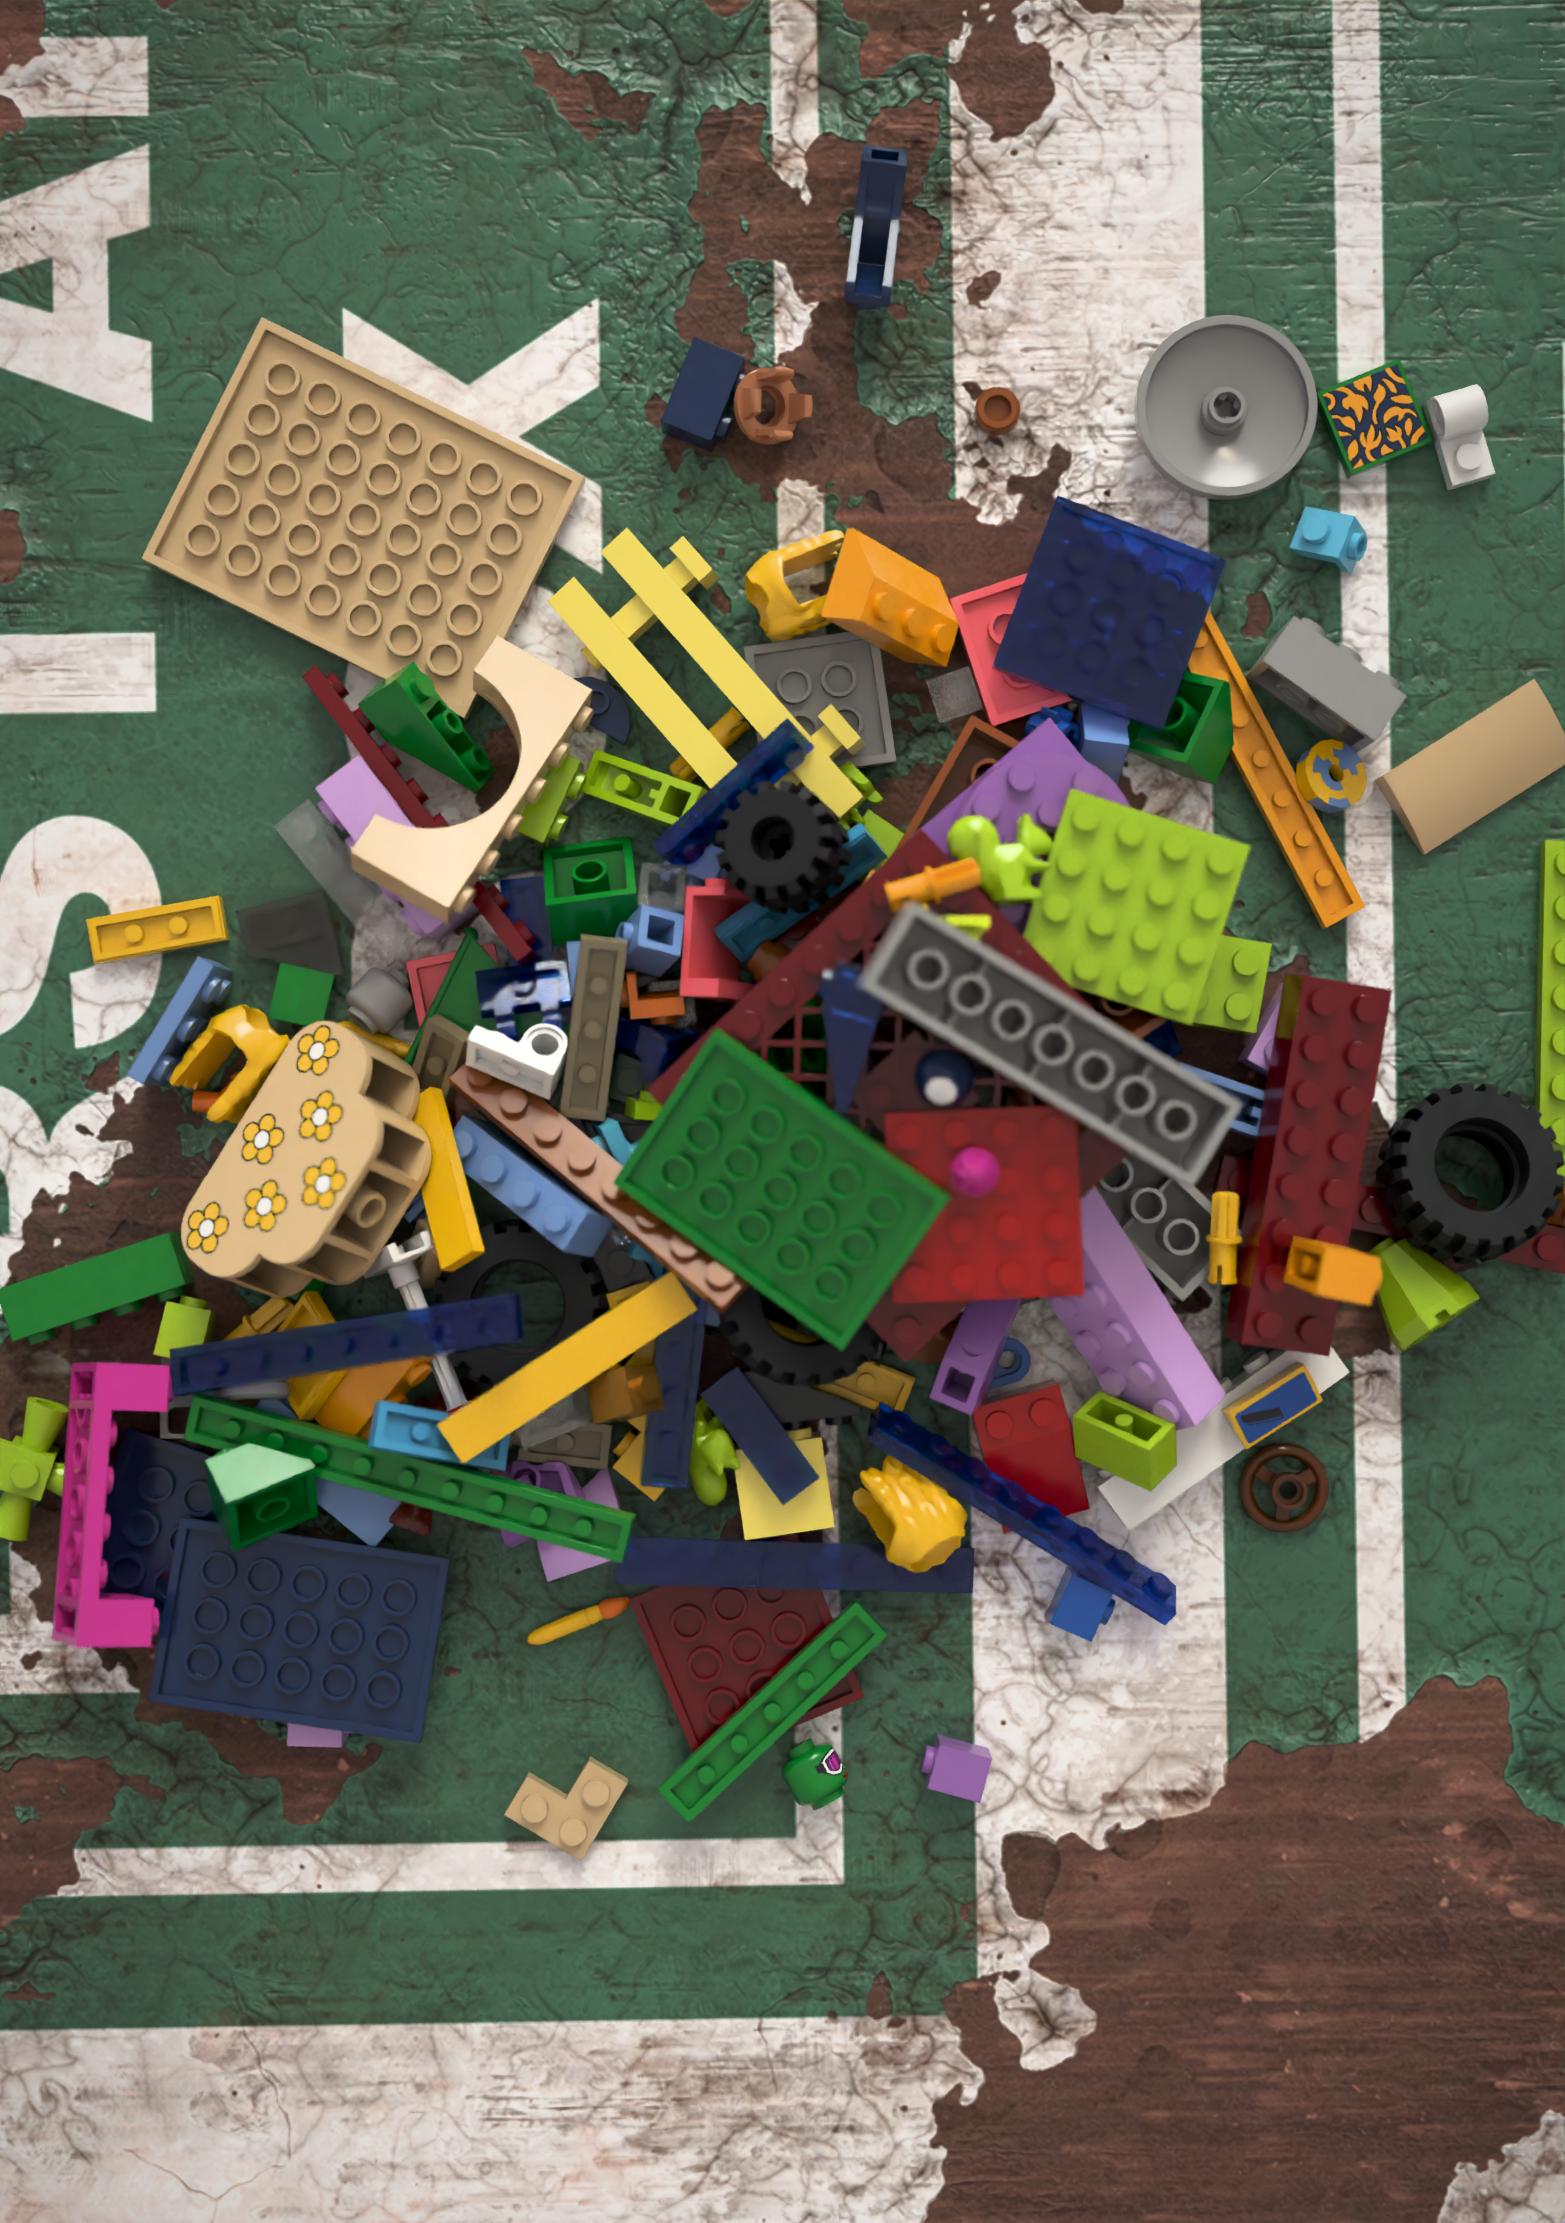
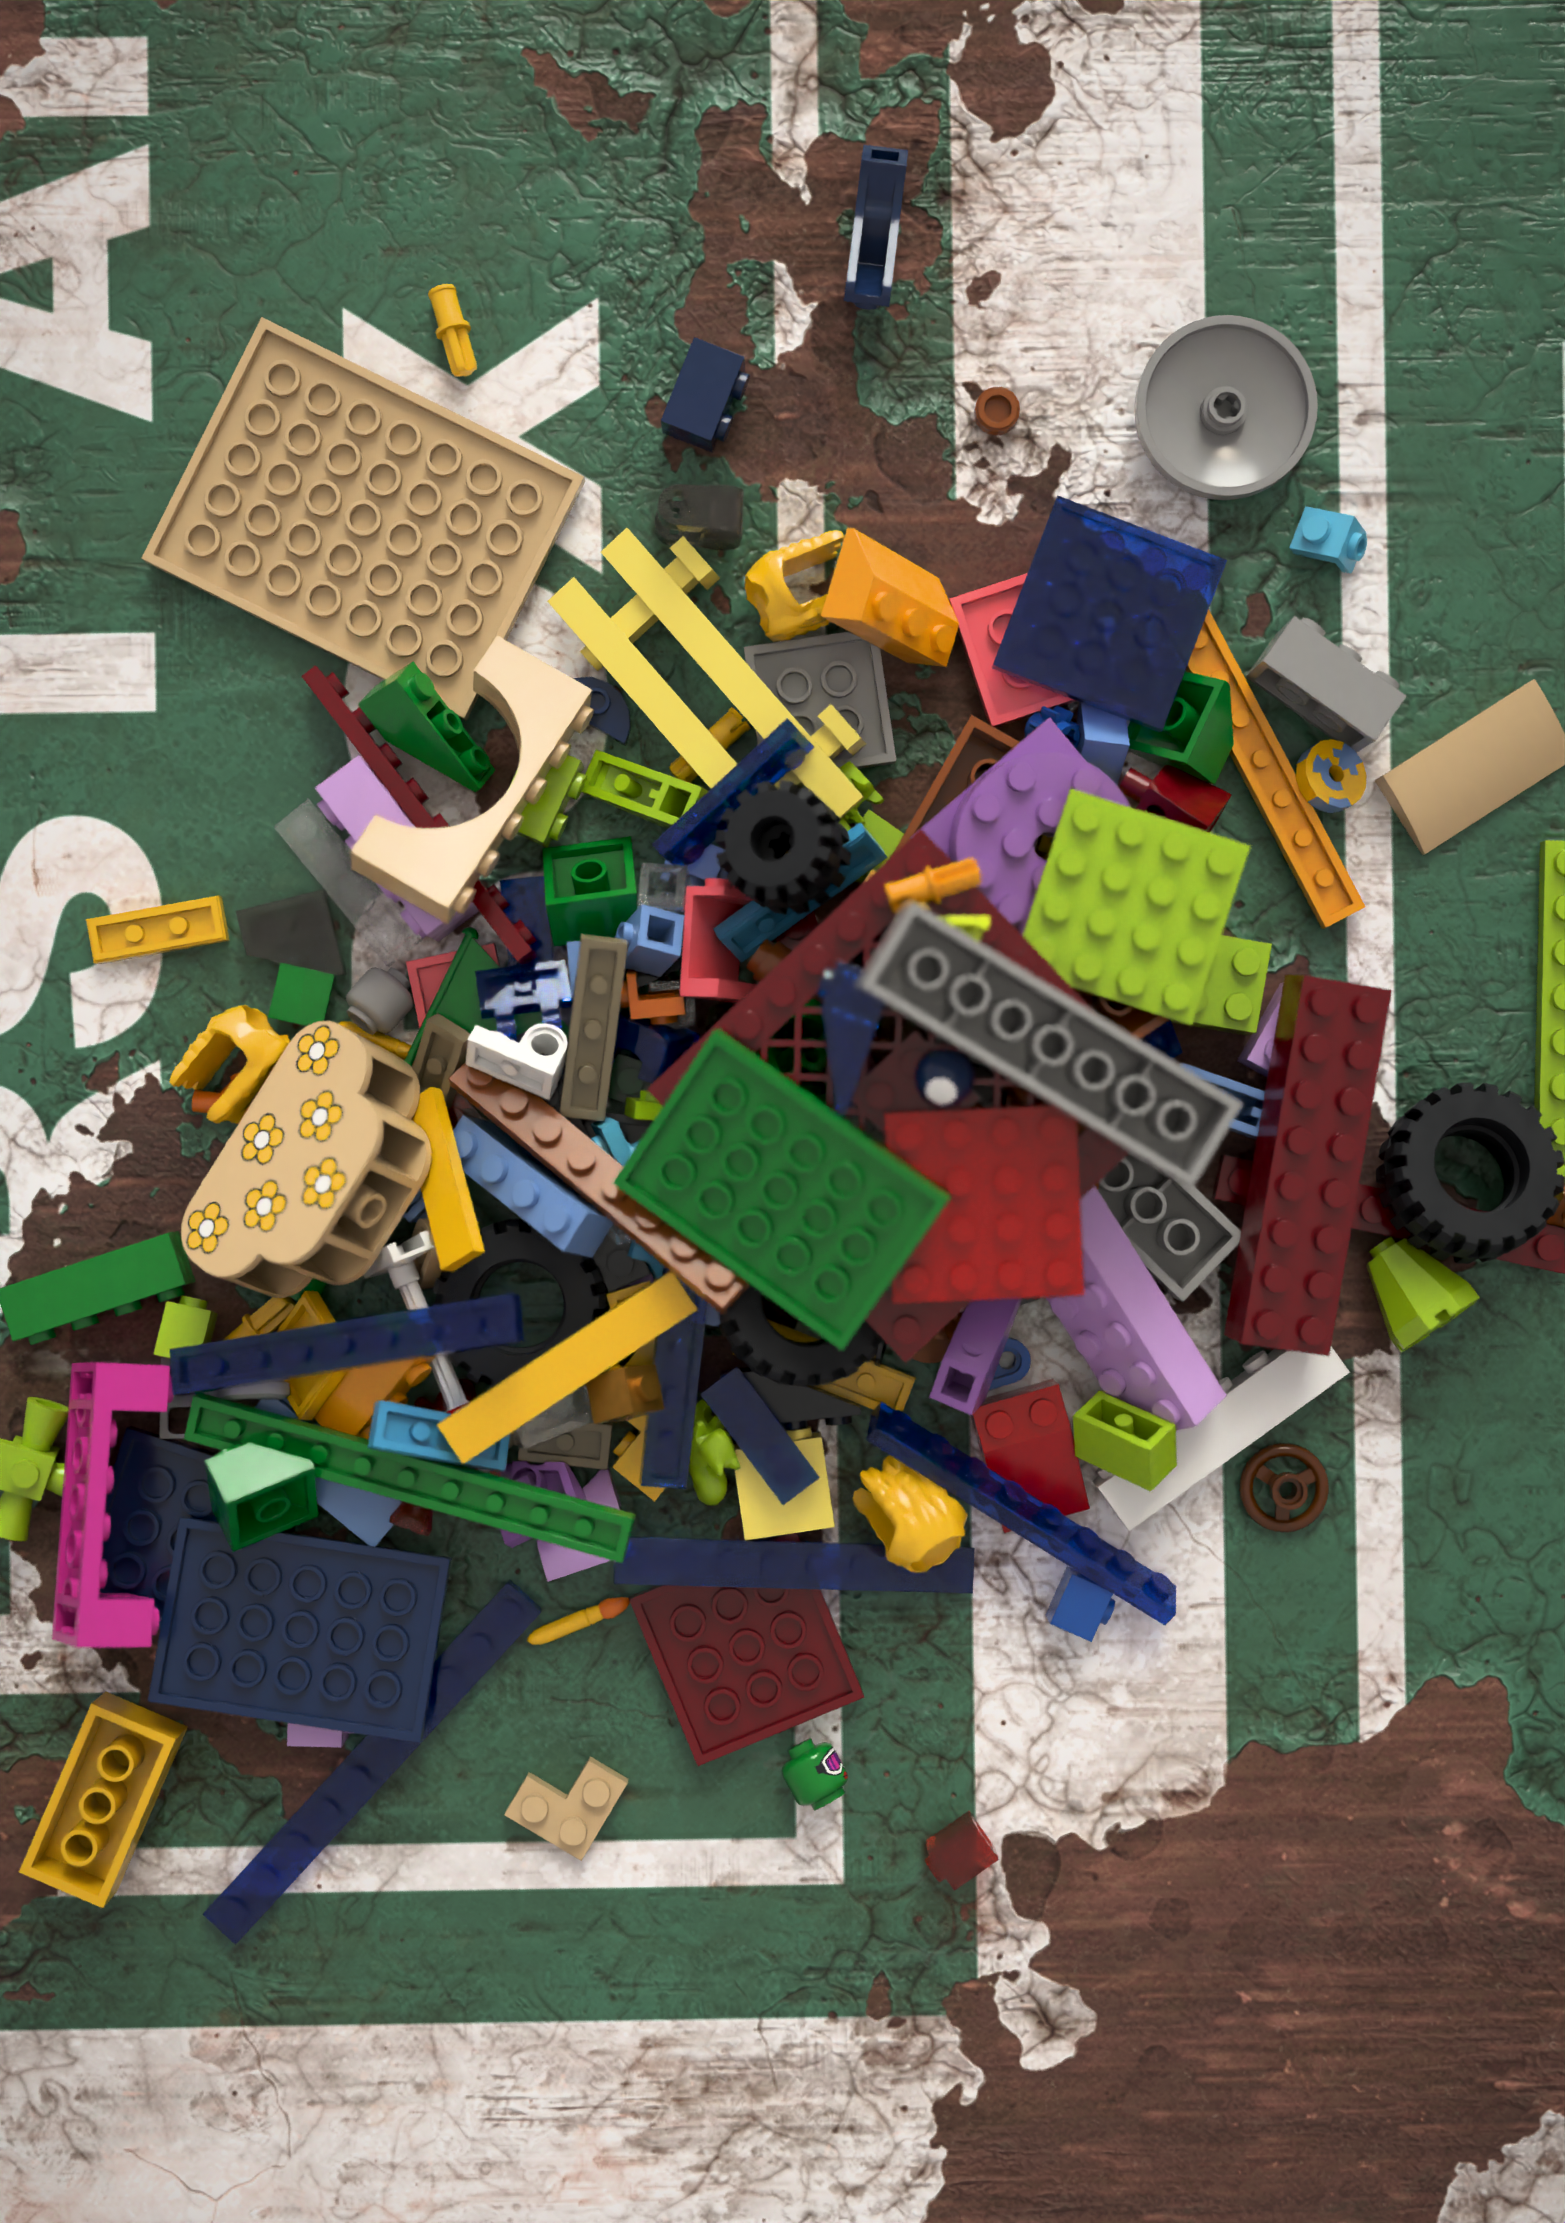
medium blue plate [127,956,233,1086] -> none
green plate [658,1599,888,1823] -> none
nougat piece [734,367,813,445] -> none
medium lavender brick [920,1734,992,1803] -> none
clear plate [926,666,984,724] -> none
lime animal [947,813,1053,906] -> none
dark pink plate [951,1148,999,1196] -> none
yellow axle [1205,1191,1242,1285] -> none
slope [1221,1362,1323,1450] -> none
light orange brick [1283,1236,1382,1305] -> none
tile [1317,359,1433,479] -> none
white plate [1422,384,1495,490] -> none
none -> yellow brick [19,1691,188,1908]
none -> clear blue plate [203,1579,542,1945]
none -> yellow axle [428,284,477,377]
none -> clear smoke piece [654,484,744,551]
none -> clear red brick [925,1810,999,1891]
none -> dark red torso [1119,765,1232,833]

